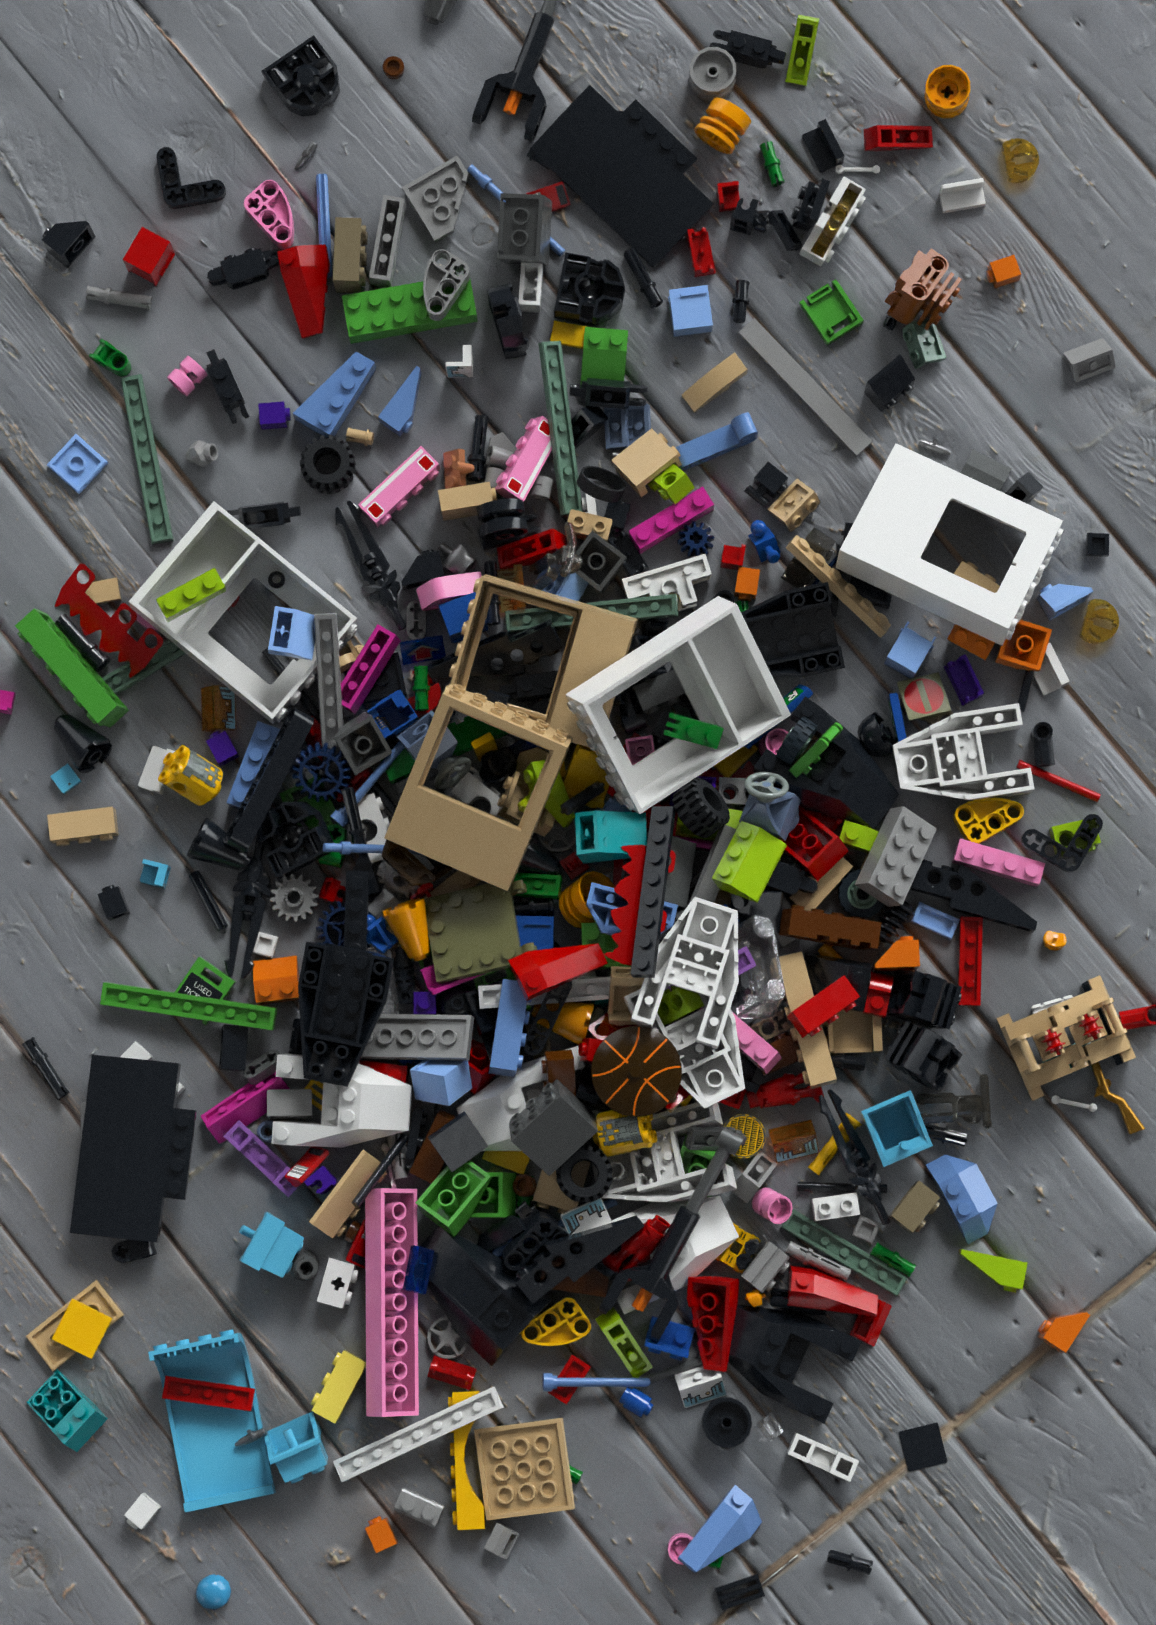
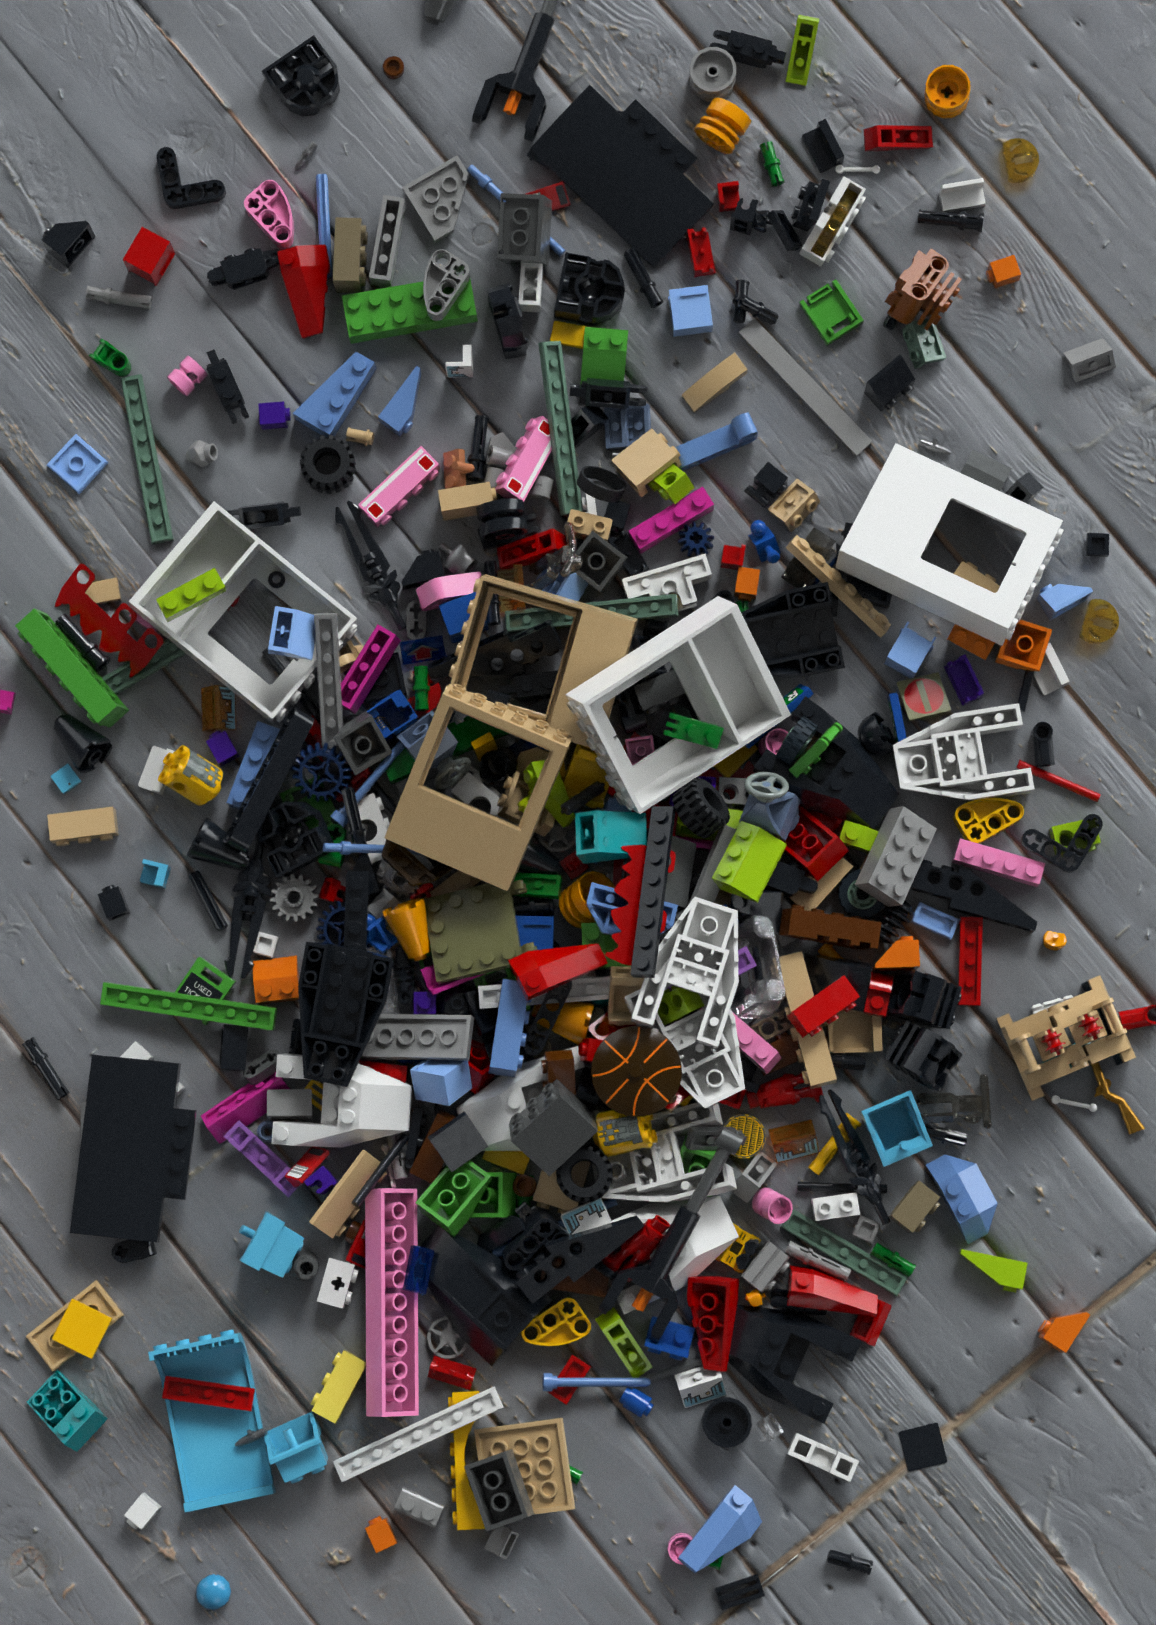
none -> dark grey brick [464,1449,534,1532]
none -> black axle [737,295,779,325]
none -> black piece [752,947,763,981]
none -> black pin [918,209,984,232]

